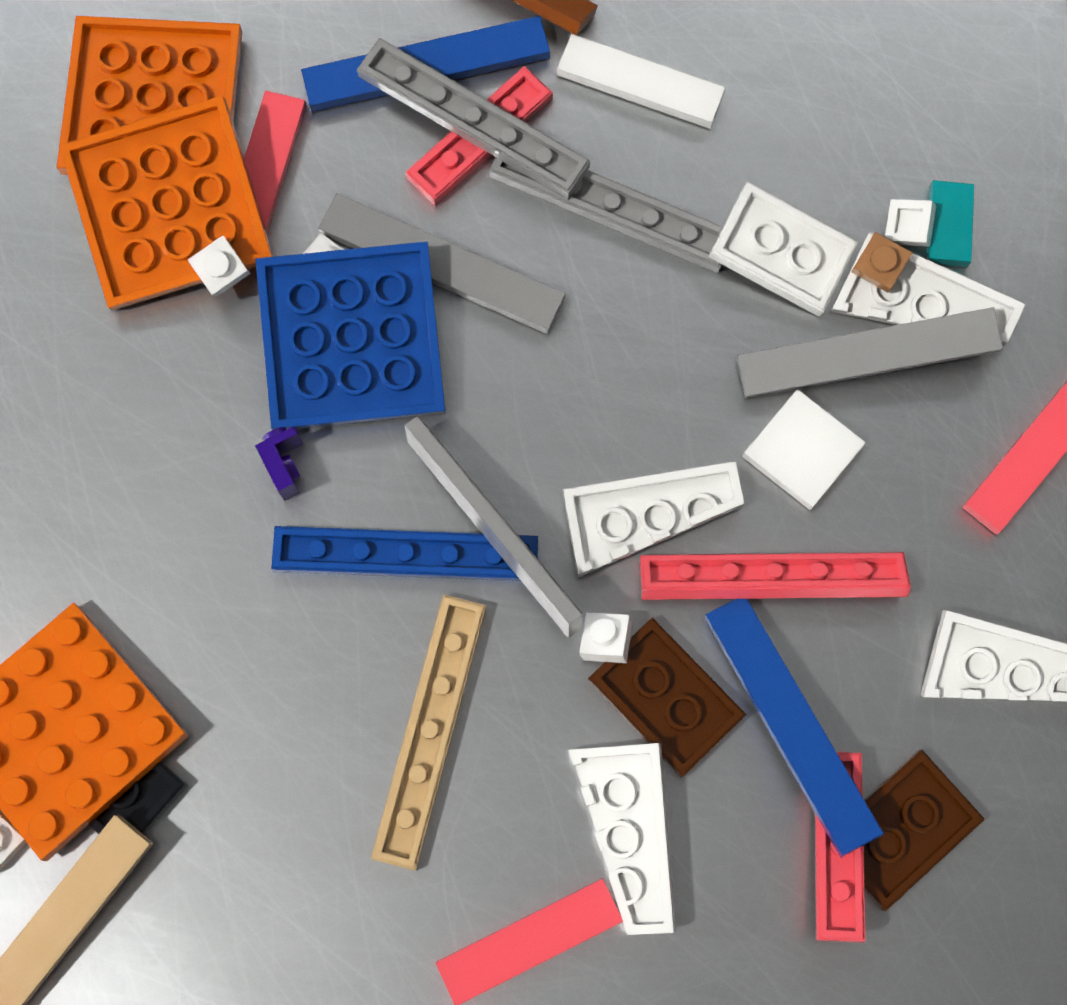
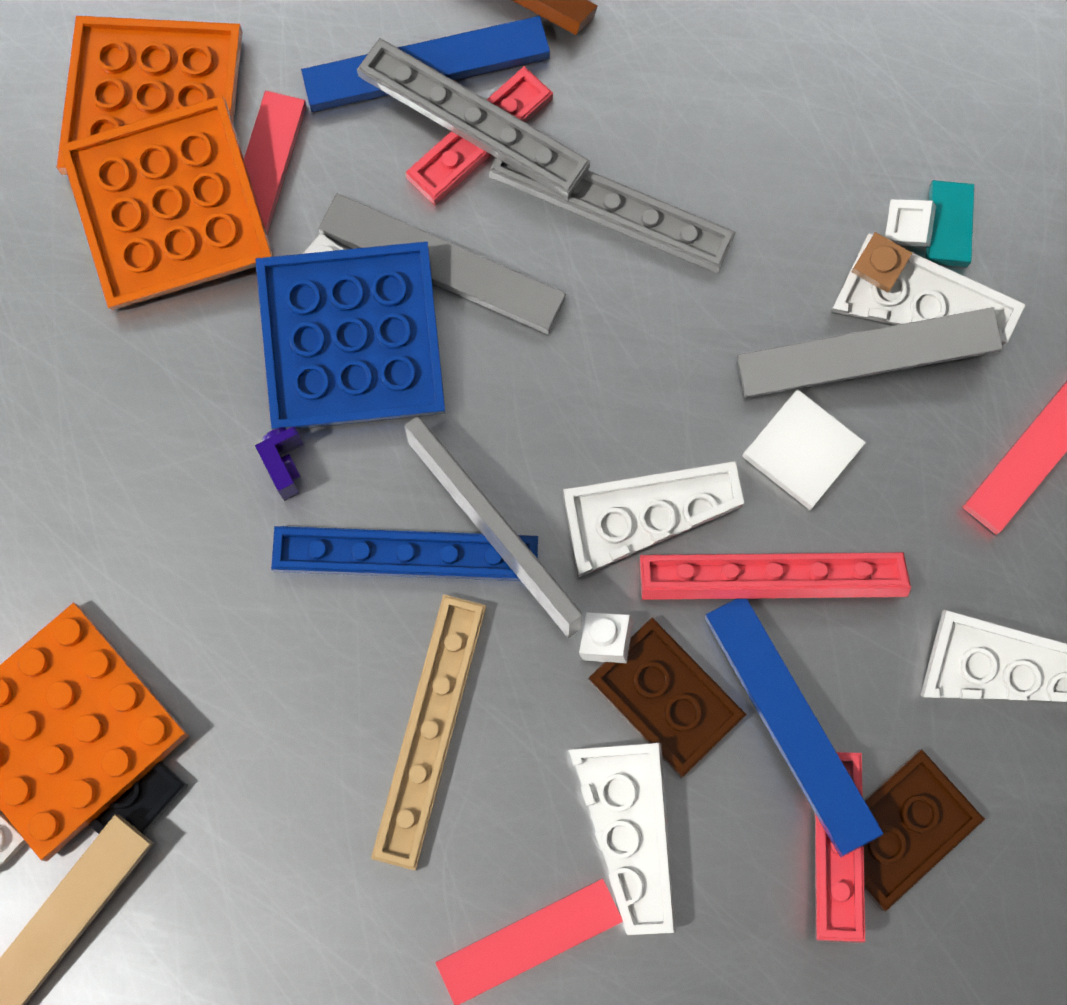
white plate [188,235,251,298] -> none
white tile [557,34,725,129] -> none
white tile [708,182,858,317] -> none

